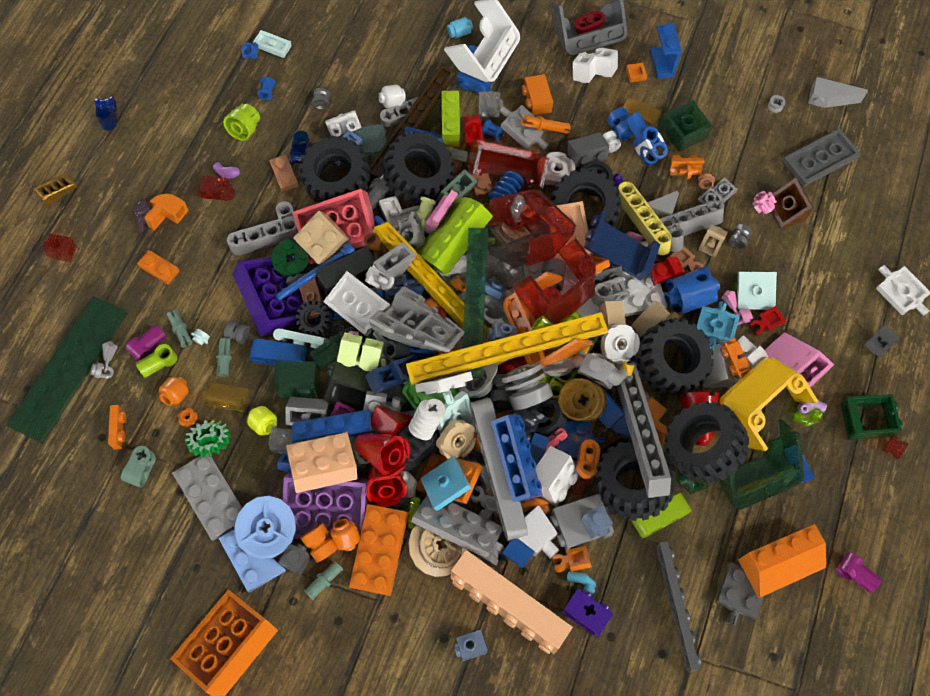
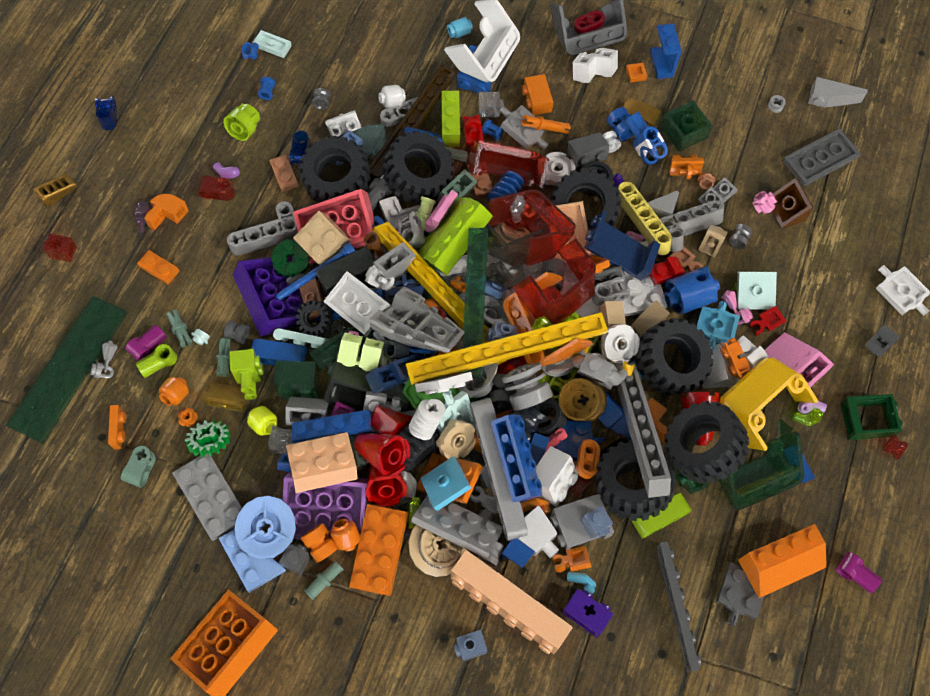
none -> lime brick [230,349,264,400]

